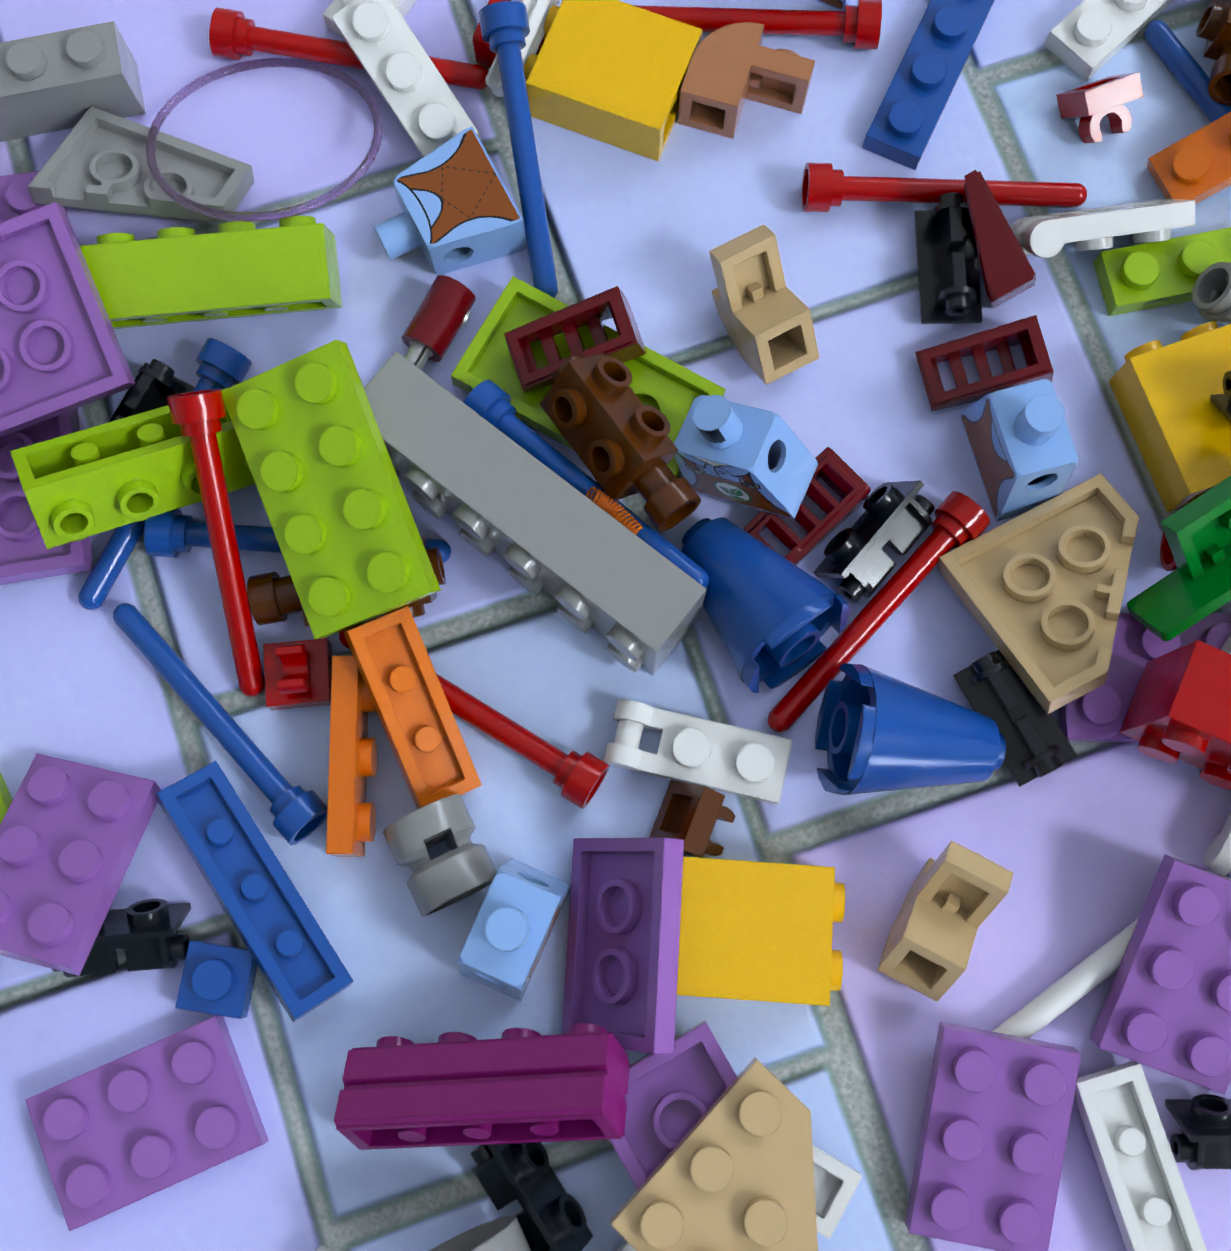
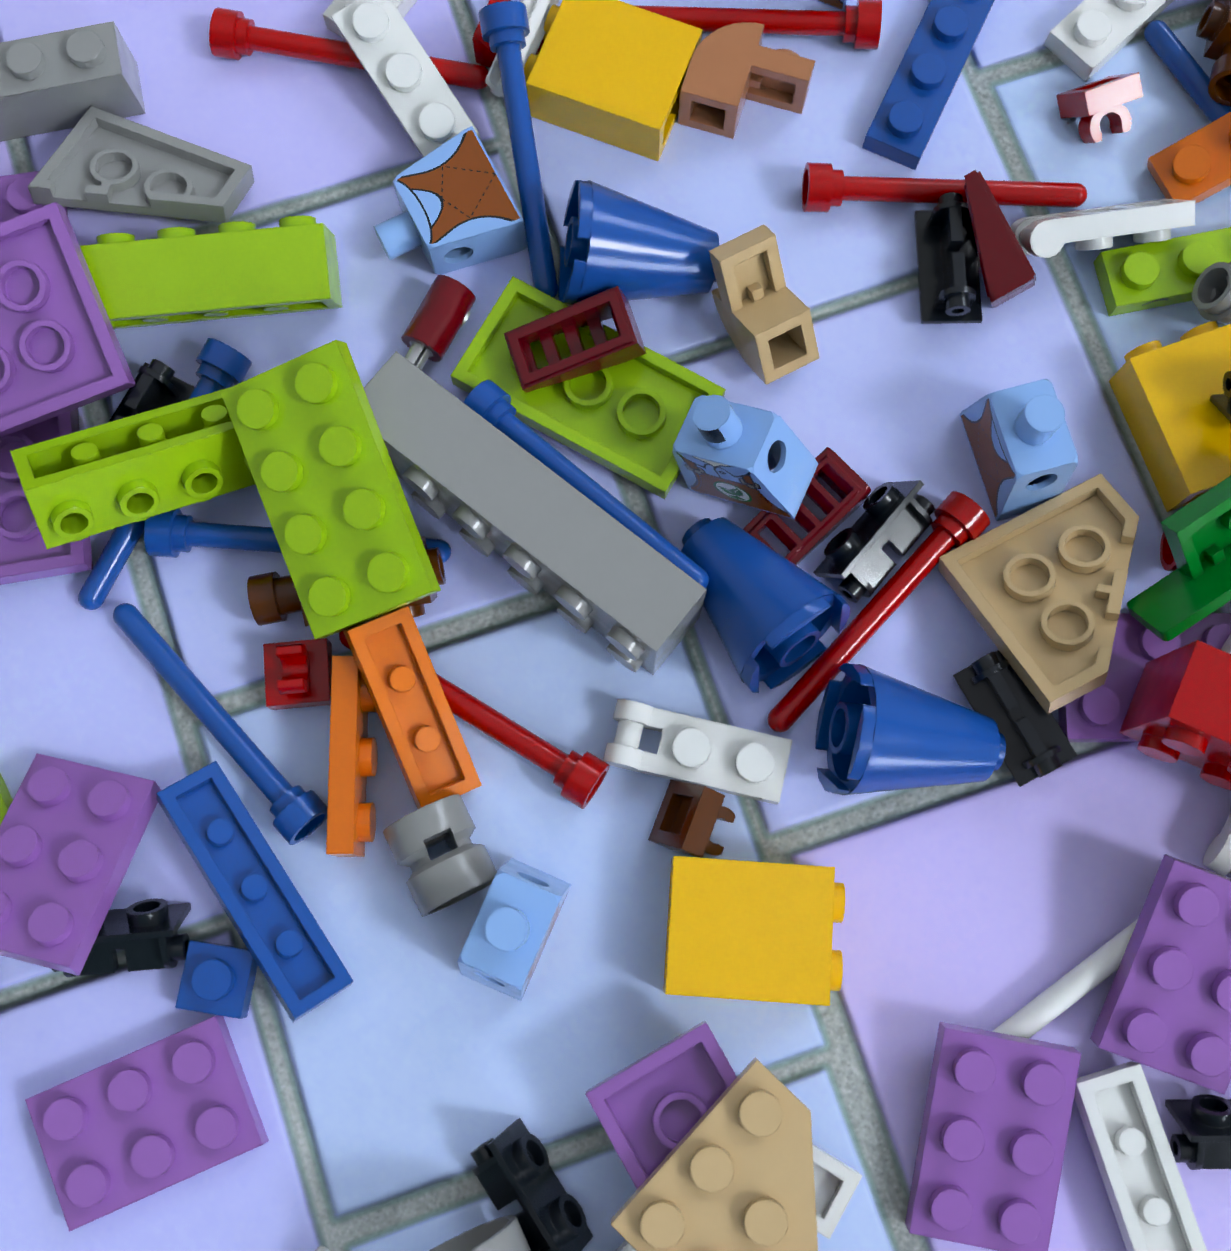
clear purple piece [146,58,383,222] -> none
red piece [167,389,265,697] -> none
magenta brick [334,1023,630,1150] -> none
reddish brown brick [540,353,701,531] -> none
medium lavender plate [562,838,684,1054] -> none
orange leg [586,487,643,535] -> none
tan brick [877,841,1014,1002] -> none
dark red slope [915,315,1054,412] -> none
none -> blue cone [558,180,720,305]

